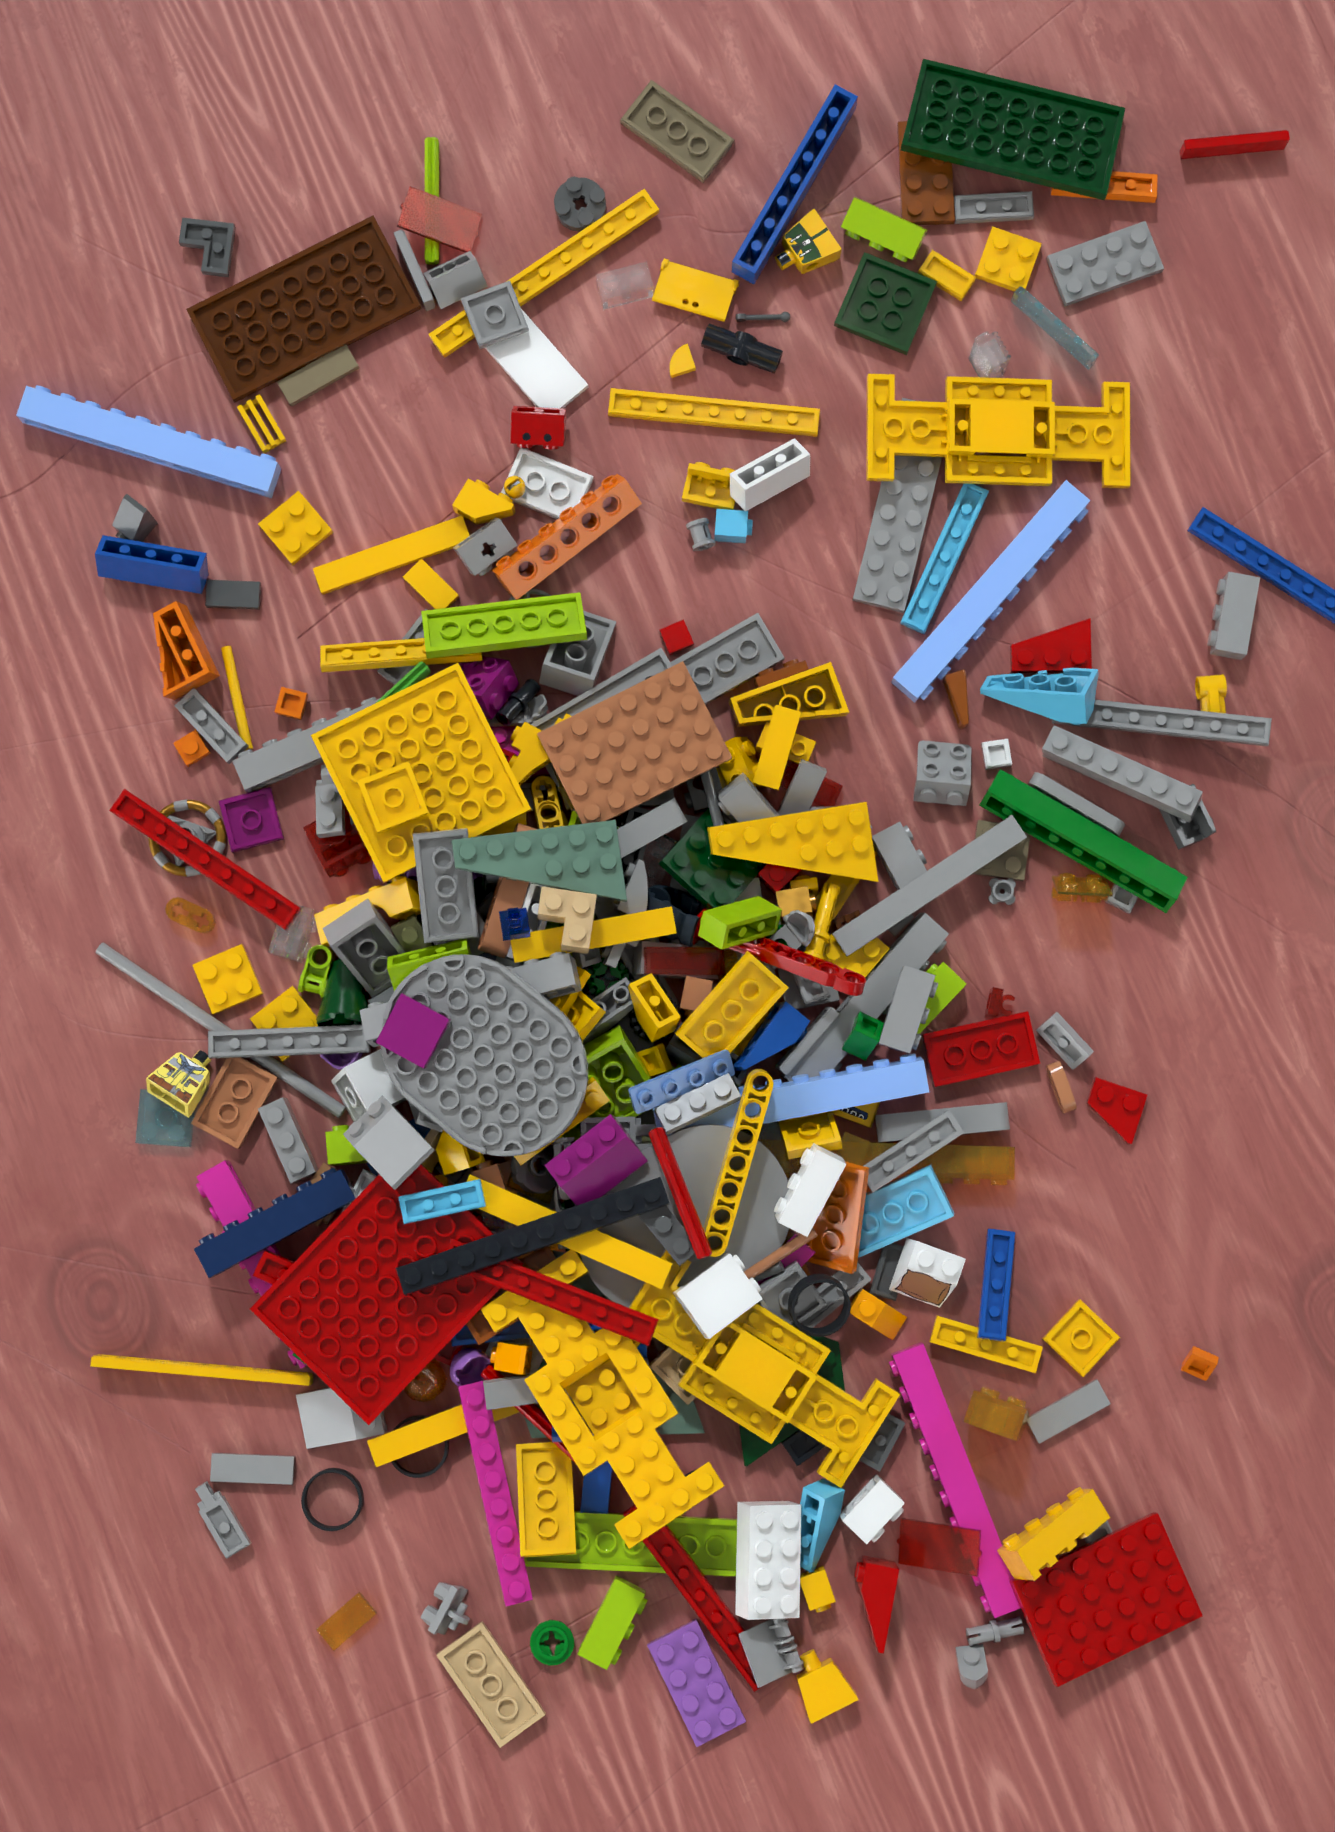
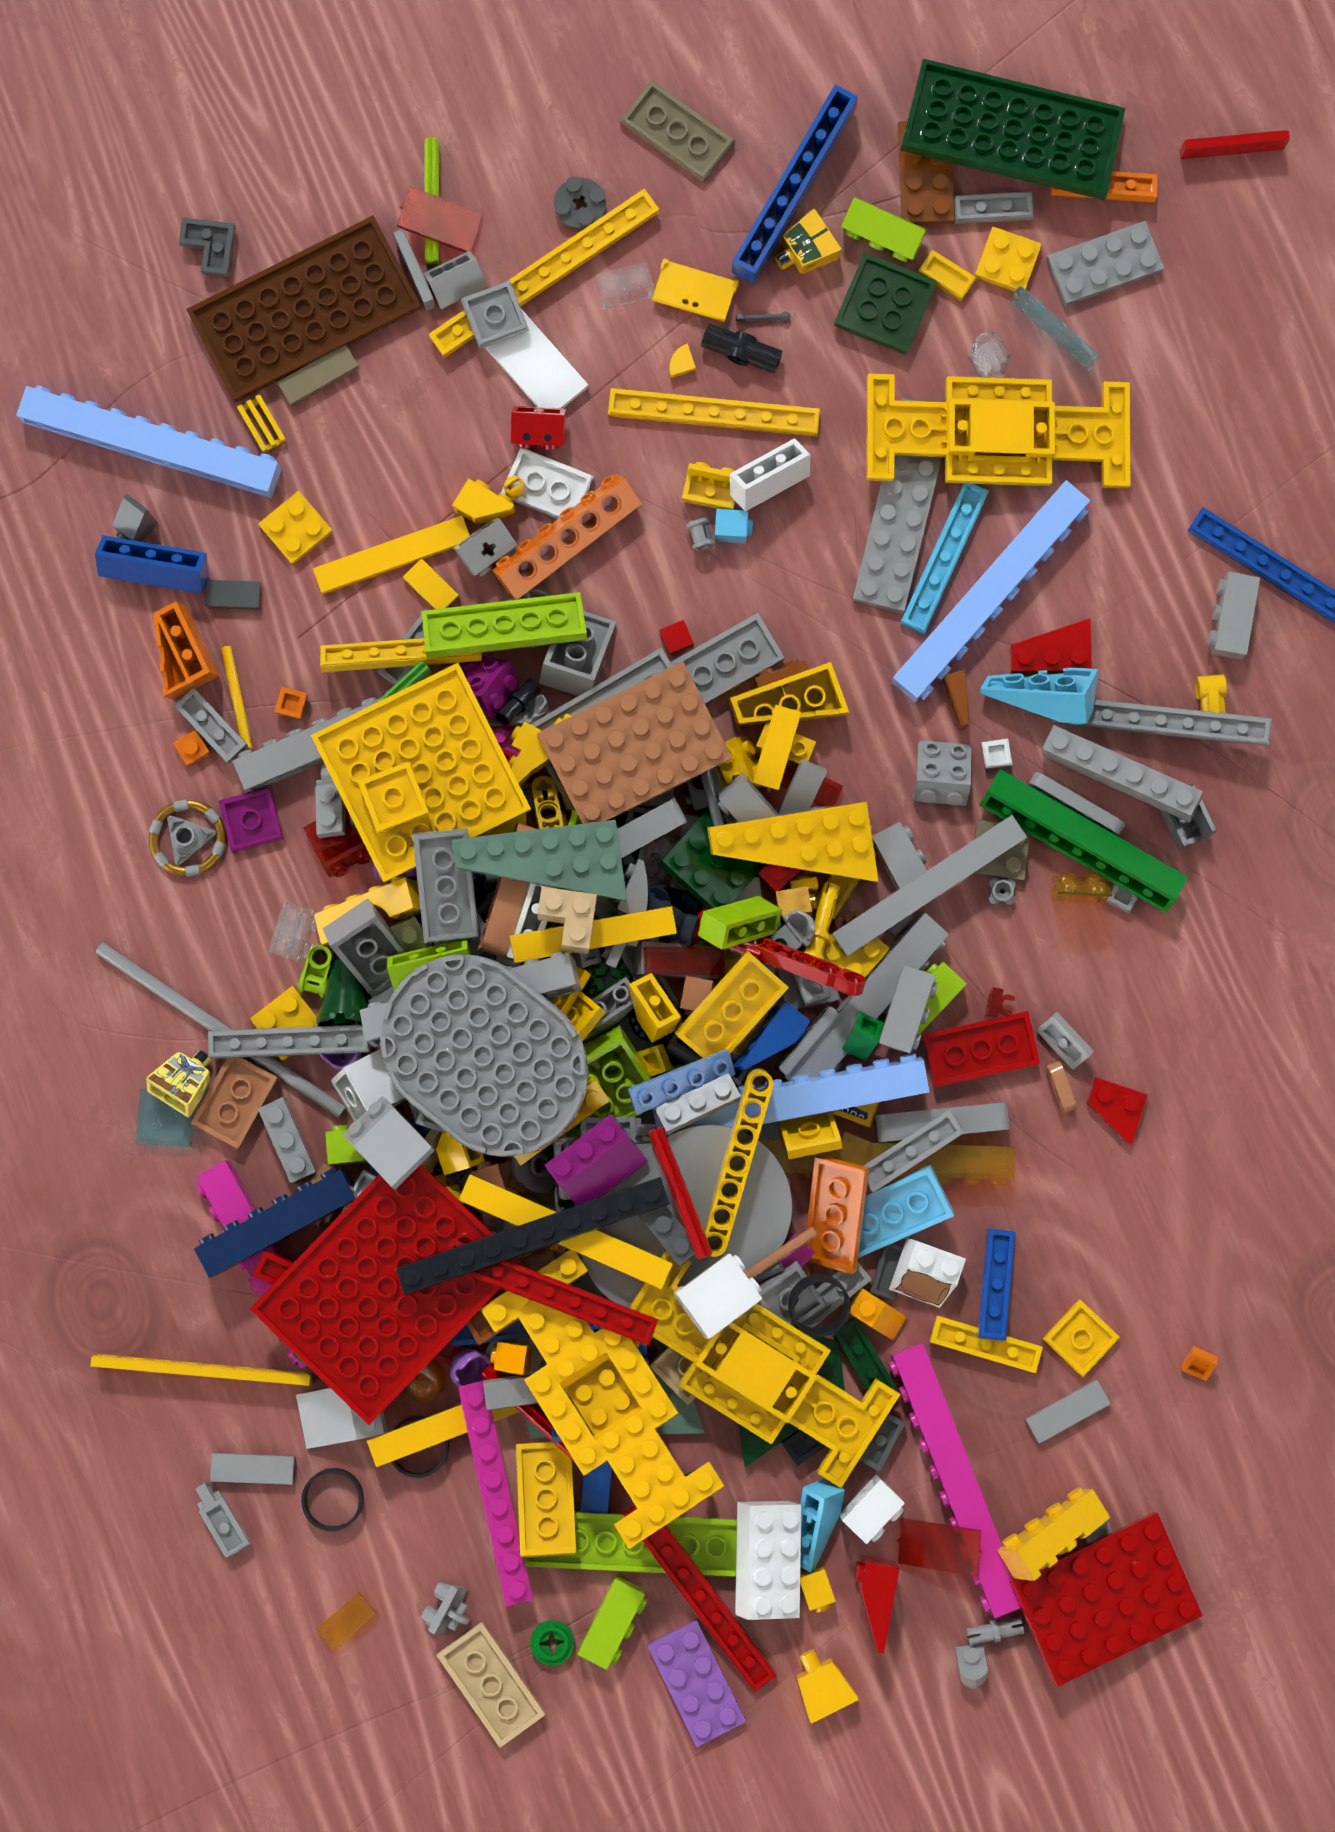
red tile [109,788,302,931] -> none
clear yellow beam [165,897,216,934] -> none
yellow plate [192,944,264,1015] -> none
magenta tile [376,993,451,1069] -> none
medium azure tile [398,1179,486,1224] -> none
clear blue tile [499,907,530,941] -> none
light grey hinge [738,1619,804,1688] -> none
white brick [774,1143,846,1237] -> none
clear yellow brick [963,1387,1031,1441] -> none
none -> dark green plate [834,1317,898,1391]

